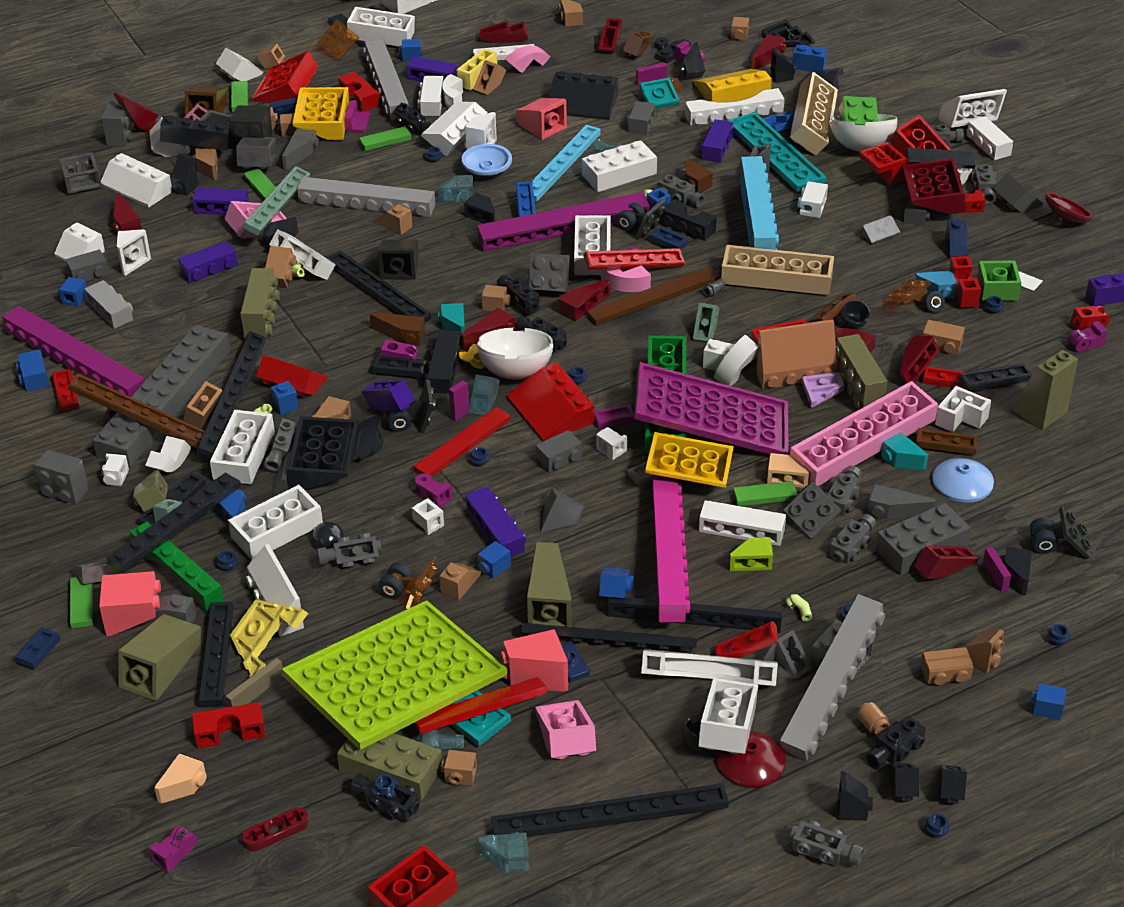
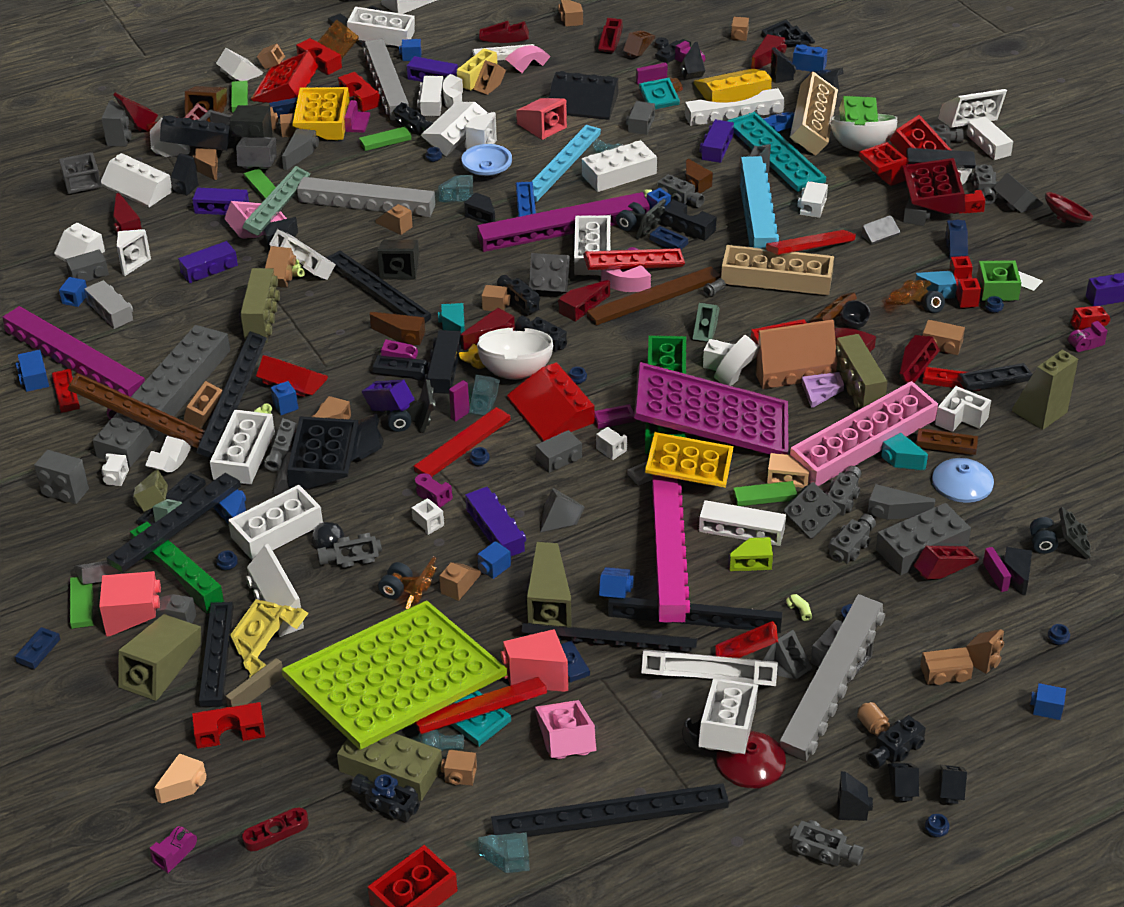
none -> red arch [296,38,342,75]
none -> red tile [766,230,856,255]

